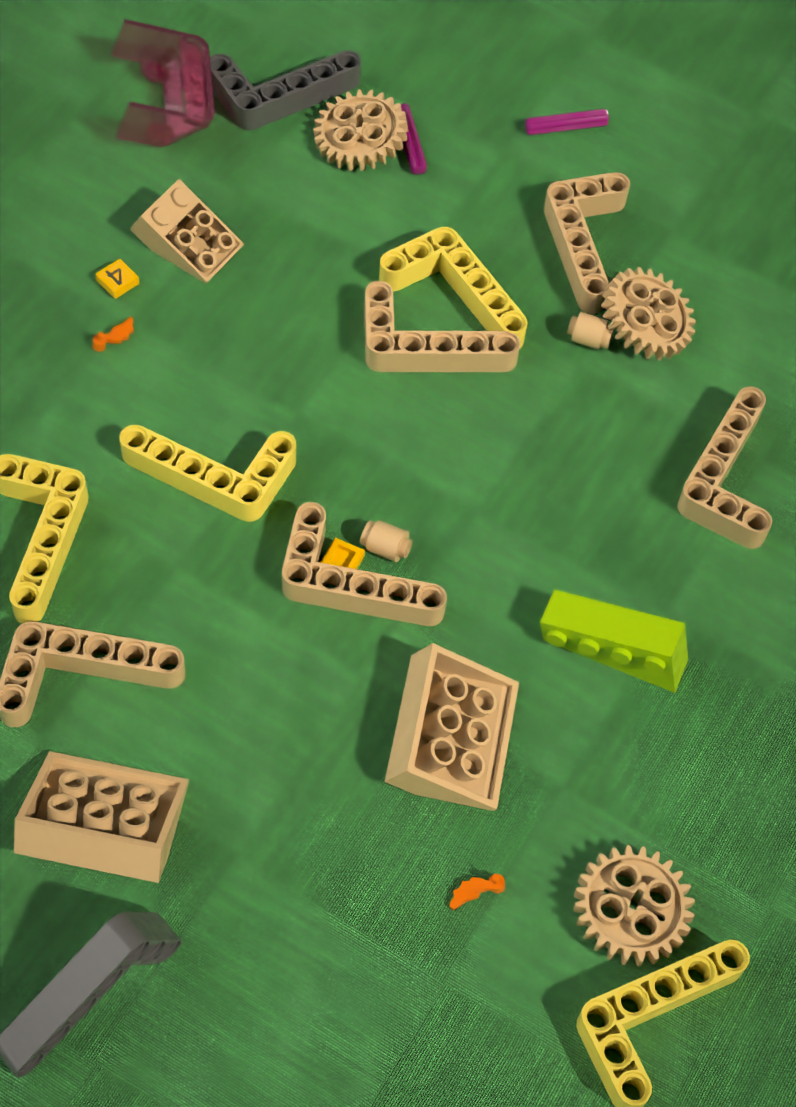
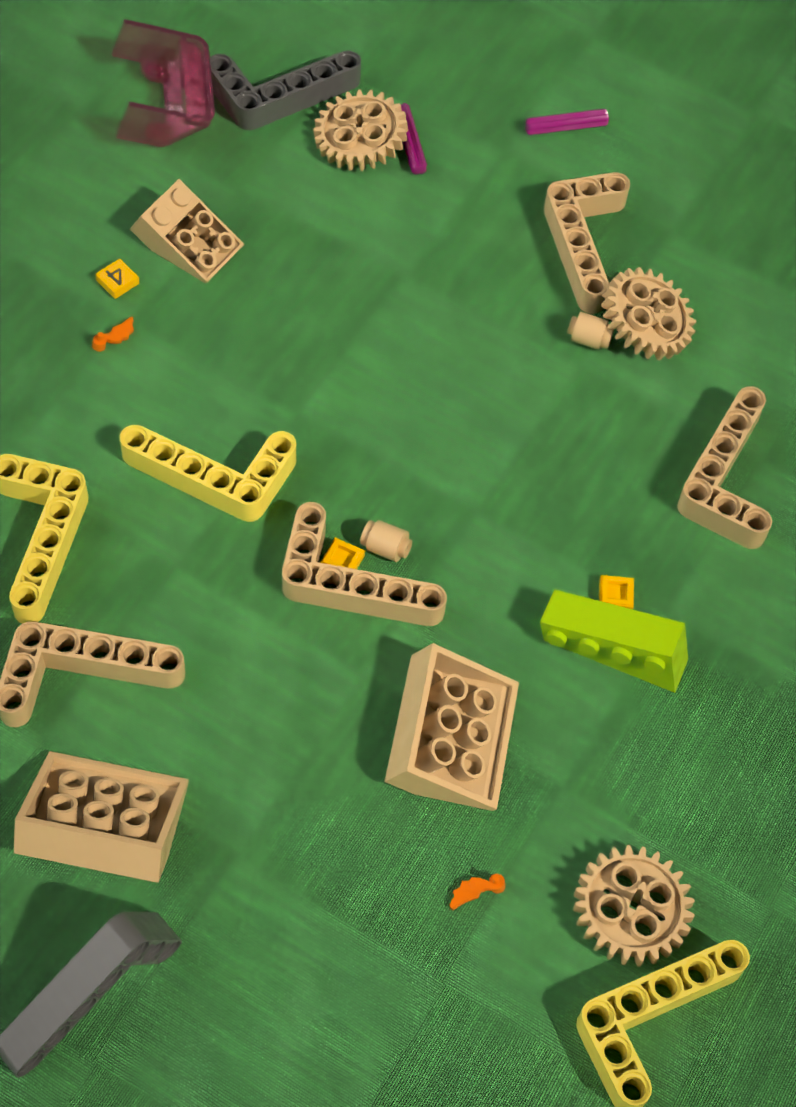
tan beam [364,281,521,372] -> none
light yellow beam [379,227,527,348] -> none
none -> yellow tile [599,575,634,609]

